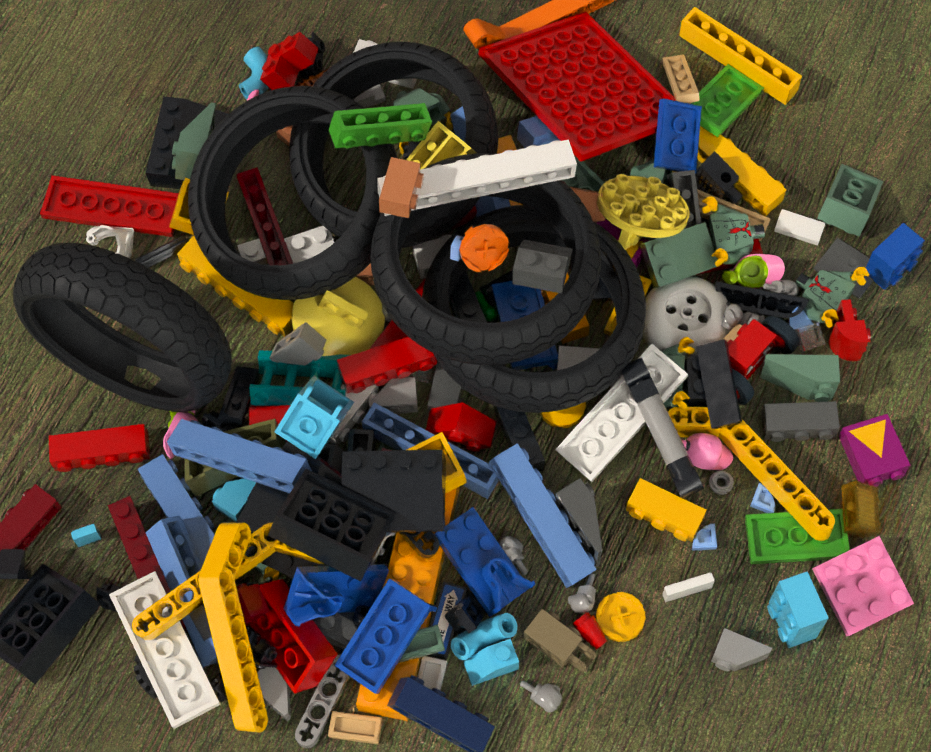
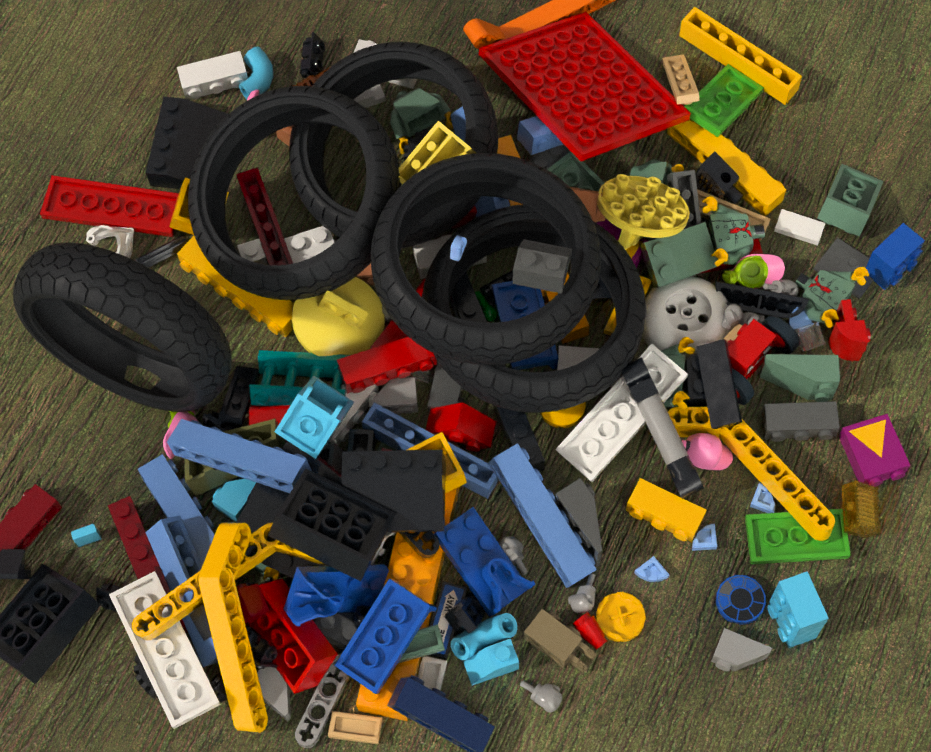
red brick [49,424,150,472] -> none
sand green slope [172,102,216,180] -> none
red brick [260,32,318,90] -> none
light grey slope [269,322,326,366] -> none
bright green brick [329,103,432,149] -> none
white brick [377,140,577,216] -> none
nougat brick [379,157,424,218] -> none
orange tile [459,224,509,272] -> none
blue tile [654,98,702,174] -> none
white tile [662,573,714,602] -> none
light grey plate [709,471,734,495] -> none
bright pink plate [812,536,914,636] -> none
none -> white brick [177,51,248,100]
none -> light blue tile [634,556,669,582]
none -> tile [716,575,766,625]

